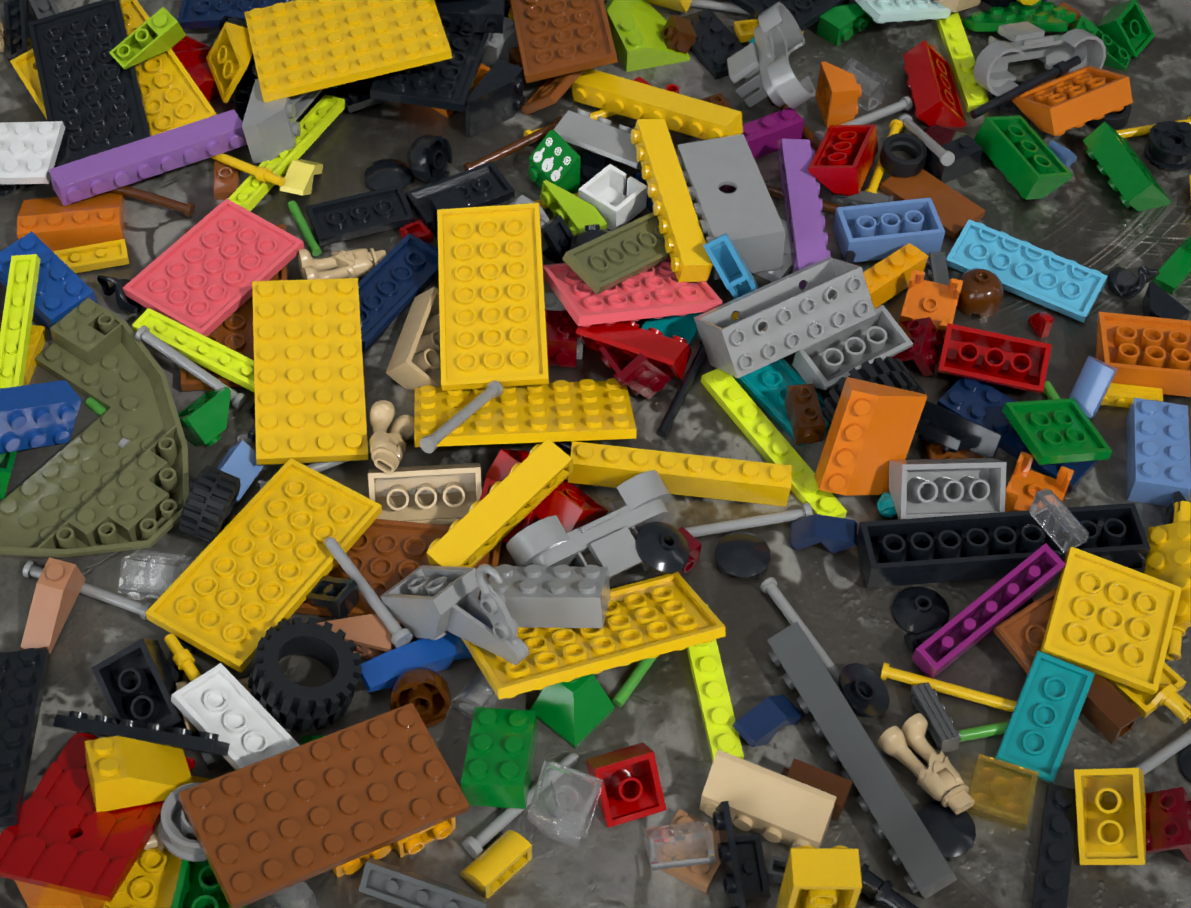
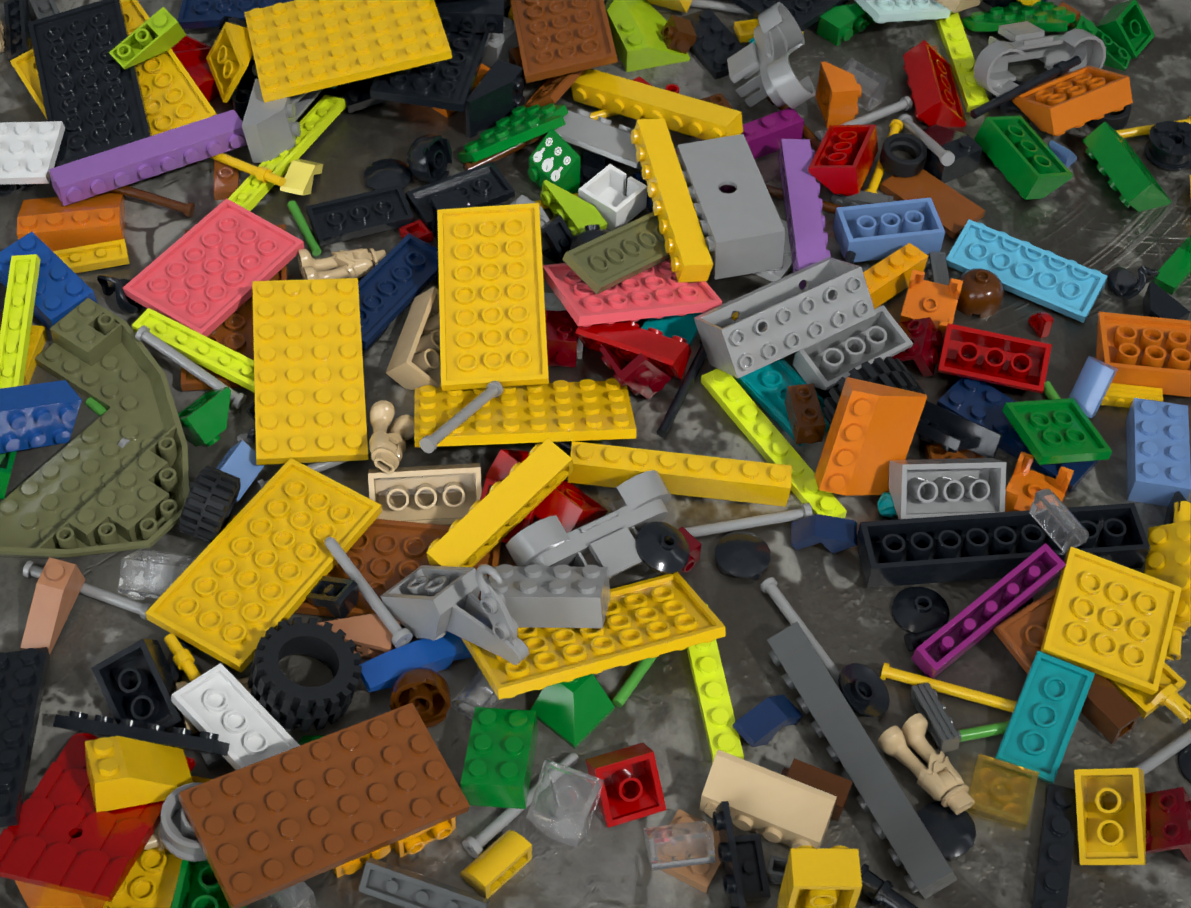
dark azure slope [703,233,759,299] -> none
none -> green wing [457,103,569,163]

